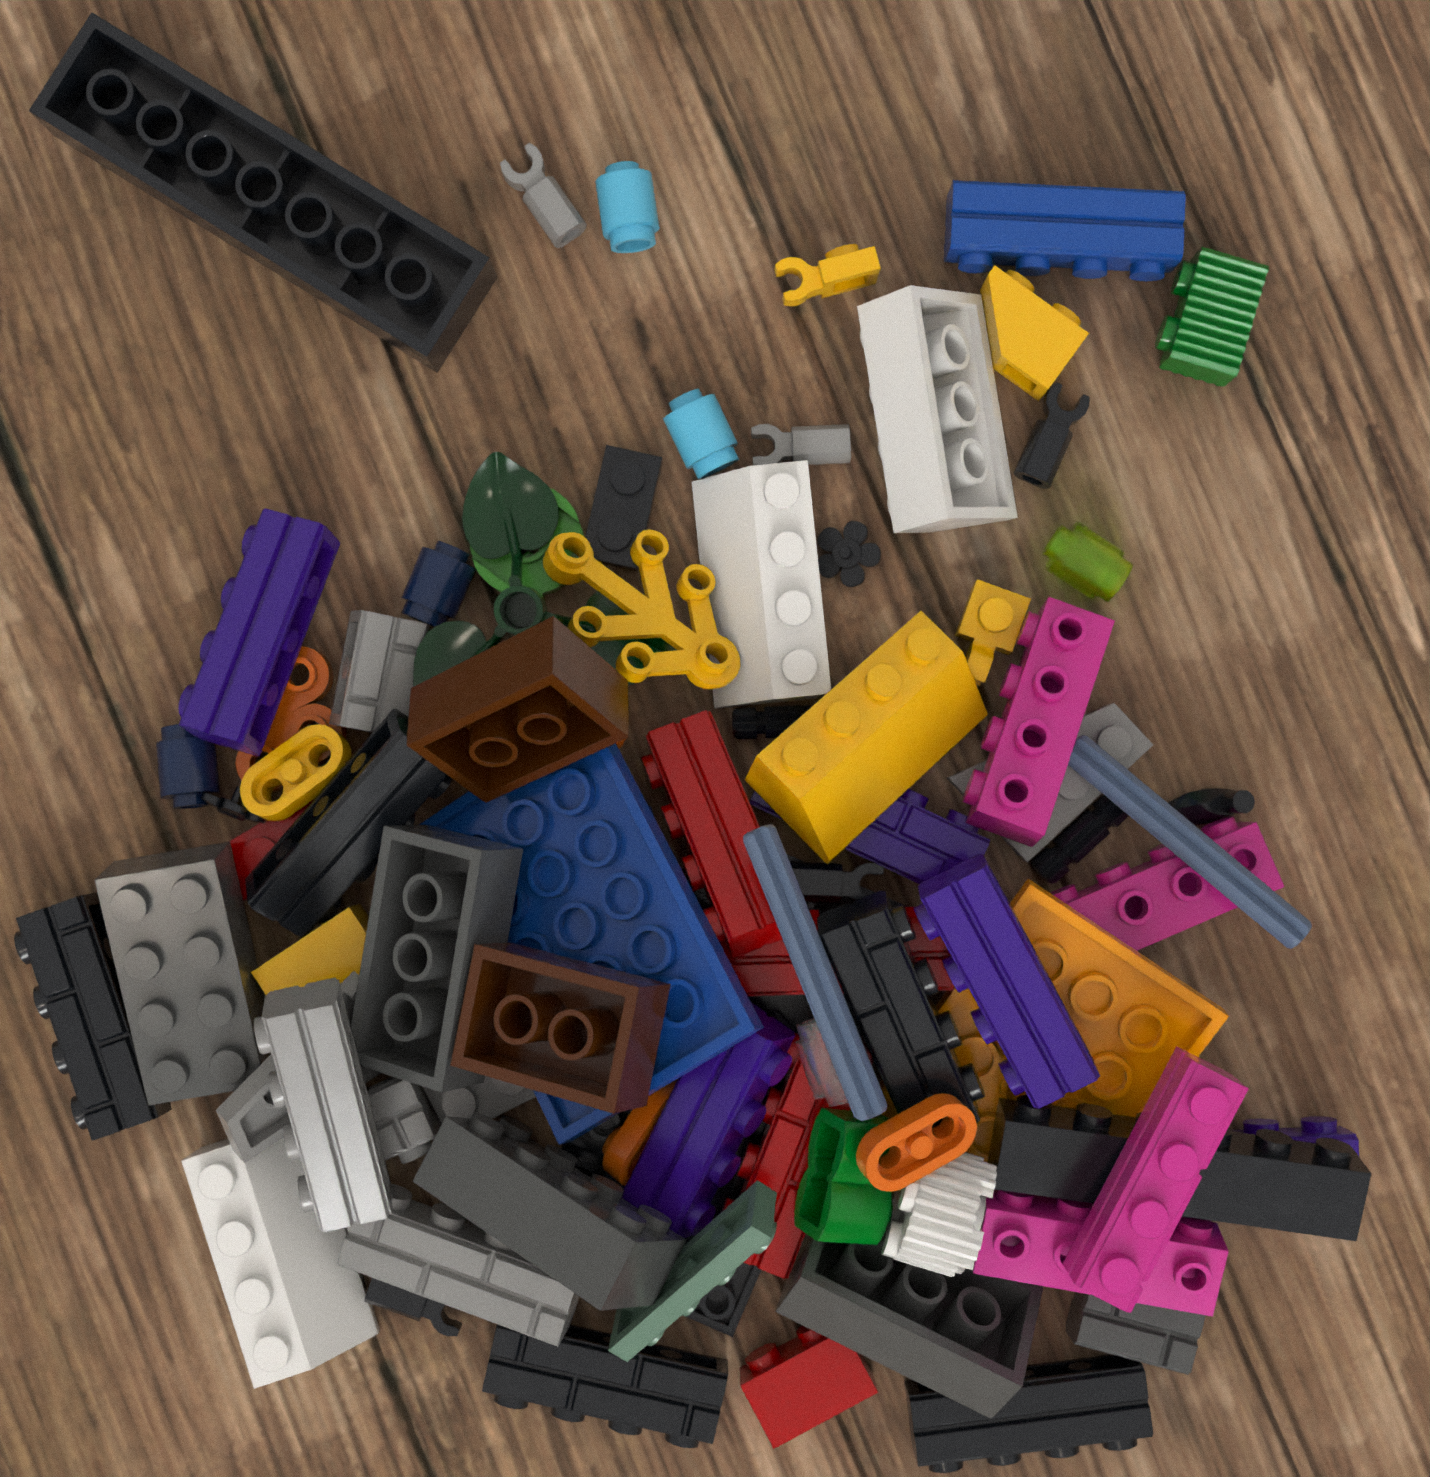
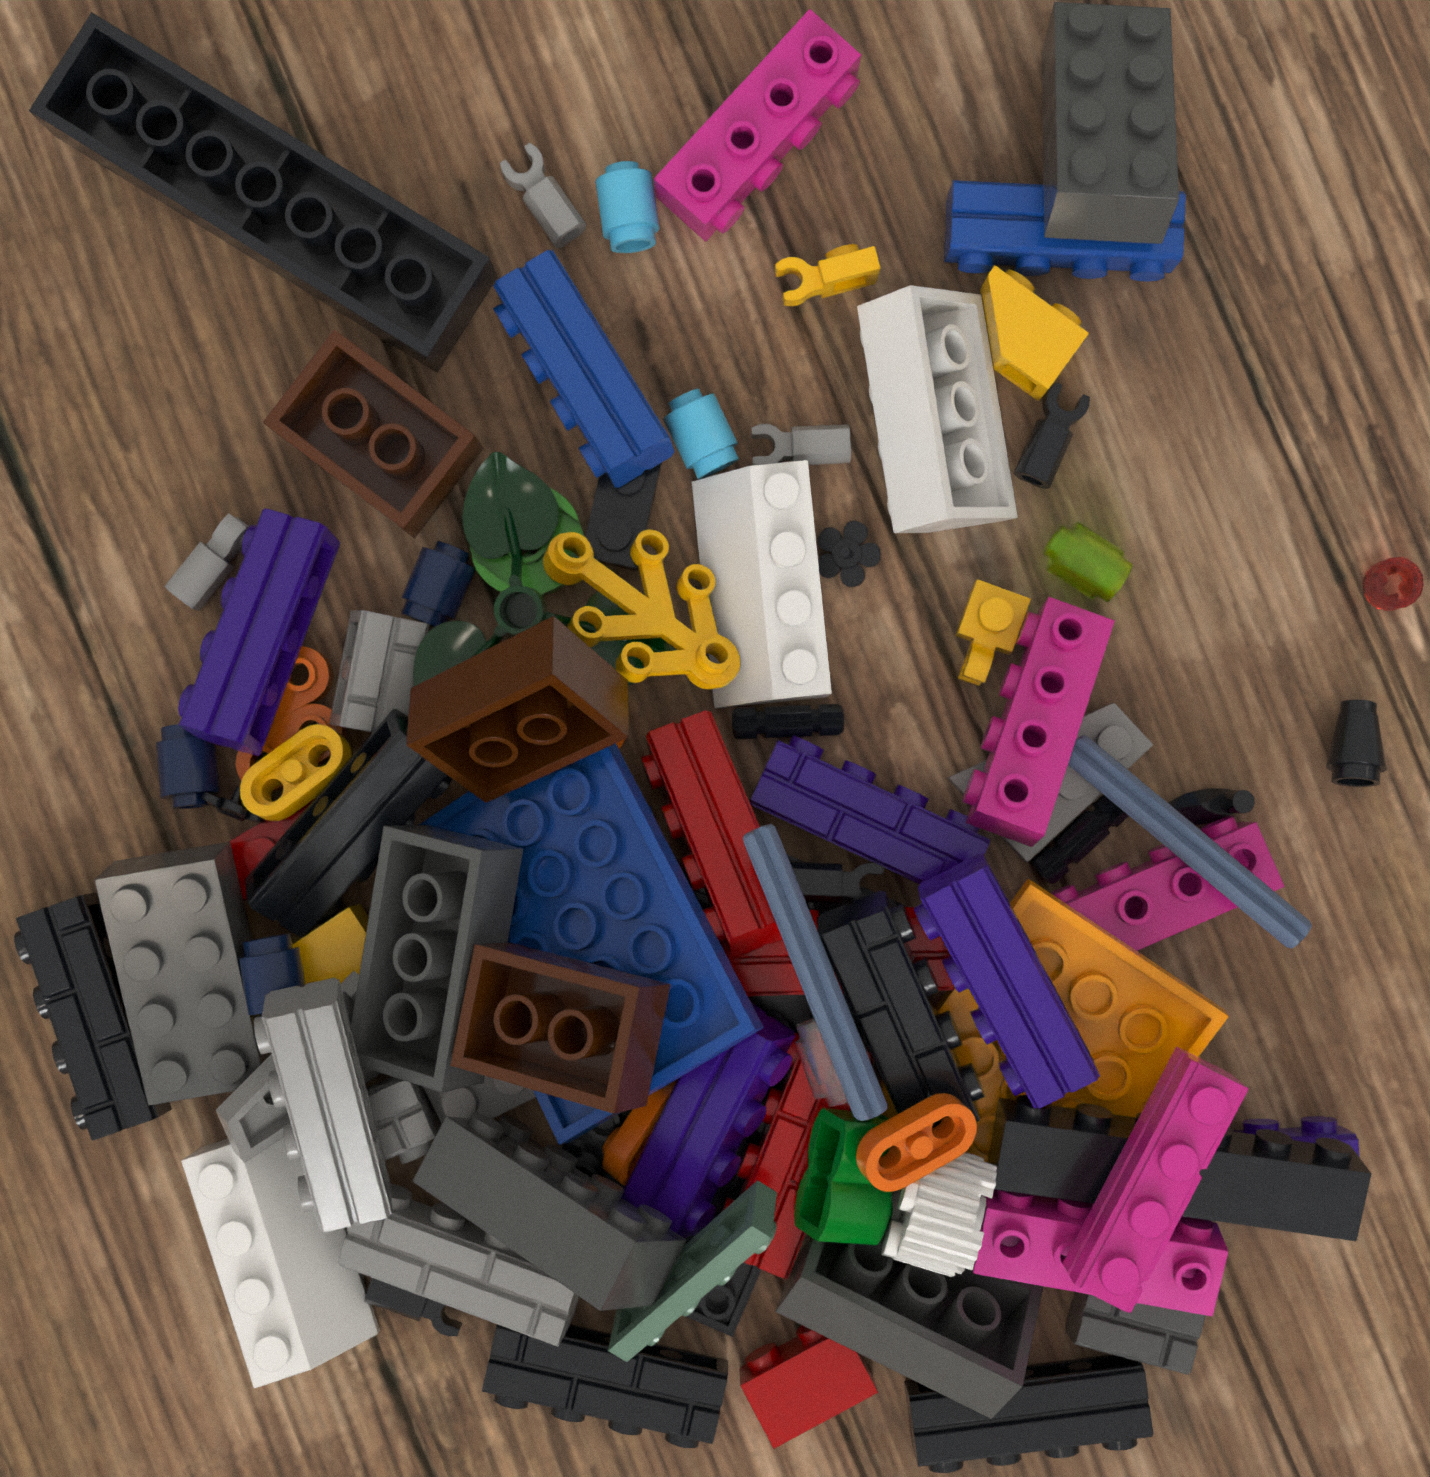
yellow slope [745,611,988,865] -> none
green brick [1155,247,1269,387] -> none
none -> light grey bar [164,513,249,611]
none -> dark blue brick [239,933,306,1016]
none -> reddish brown brick [262,329,484,539]
none -> blue brick [493,250,675,488]
none -> dark pink brick [654,9,861,242]
none -> dark grey brick [1042,2,1179,244]
none -> black cone [1326,700,1387,787]
none -> clear red bush [1362,557,1424,611]

